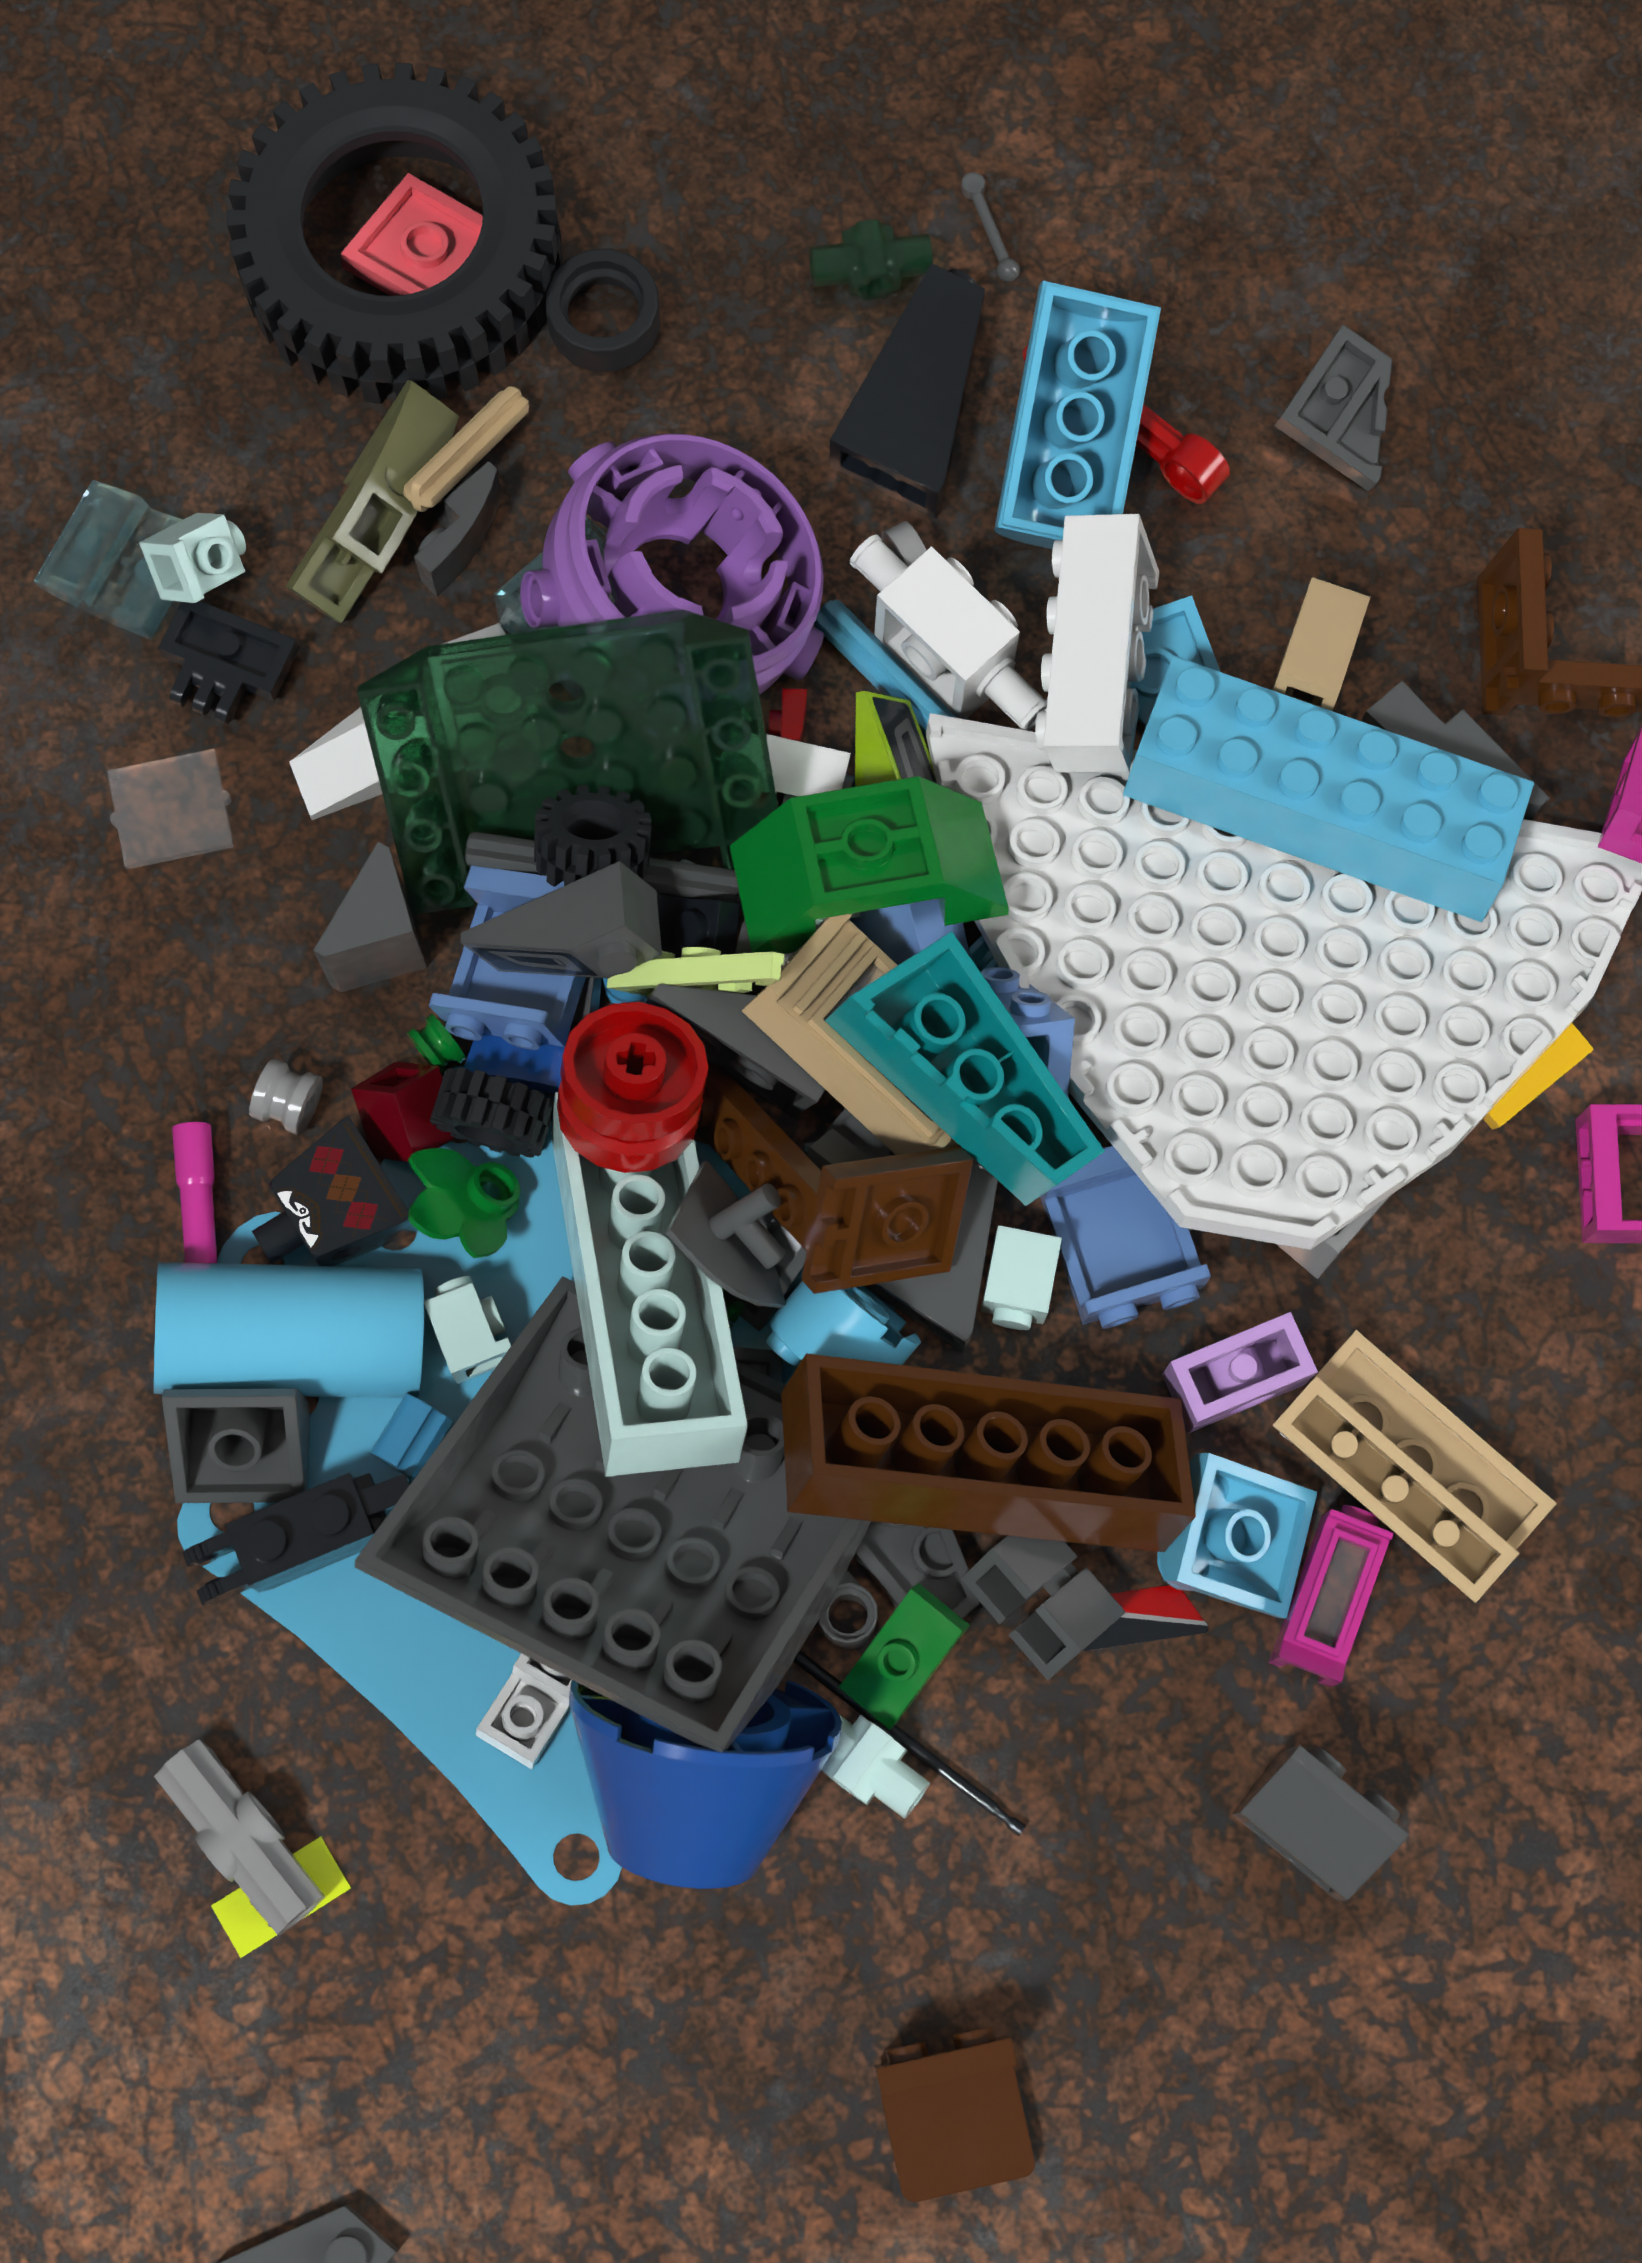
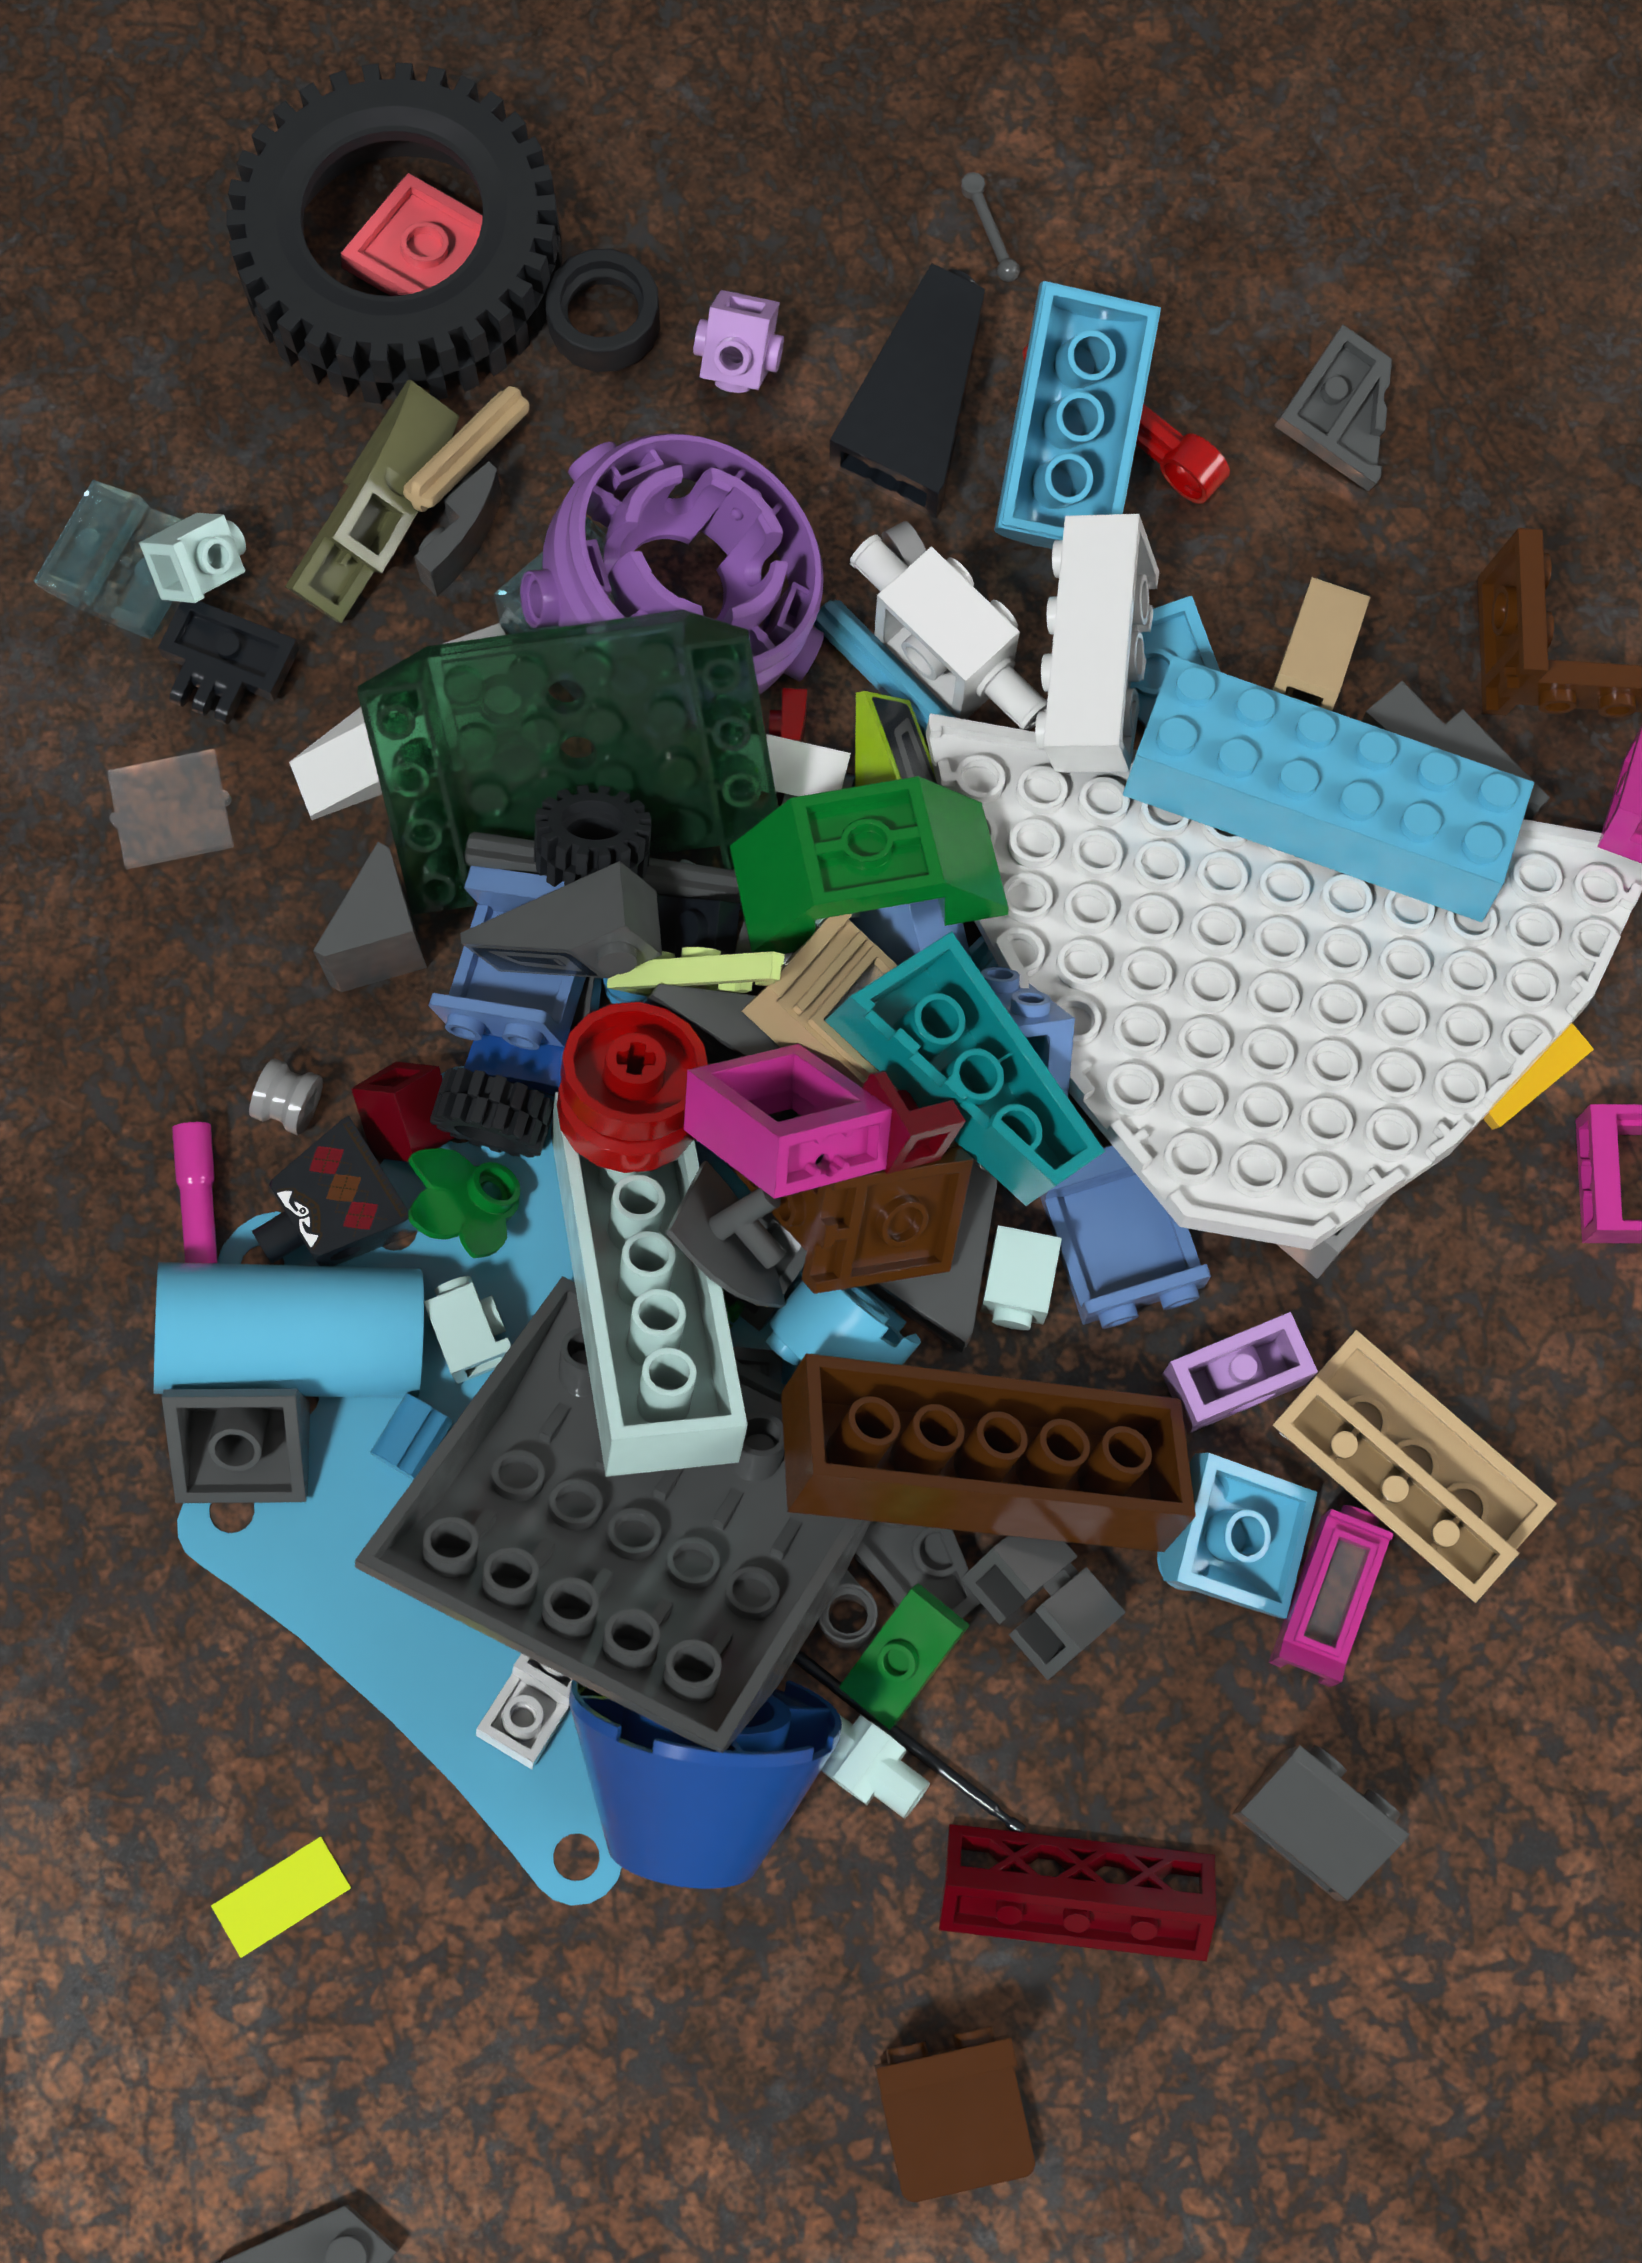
light grey piece [154,1739,326,1935] -> none
black hinge [182,1473,412,1605] -> none
green bush [406,1014,466,1077] -> none
clear green axle [809,220,933,301] -> none
sticker [1083,1585,1209,1651] -> none
none -> dark pink window [684,1044,892,1199]
none -> lavender brick [693,290,784,393]
none -> dark red panel [862,1071,966,1174]
none -> dark red fence [939,1824,1217,1962]

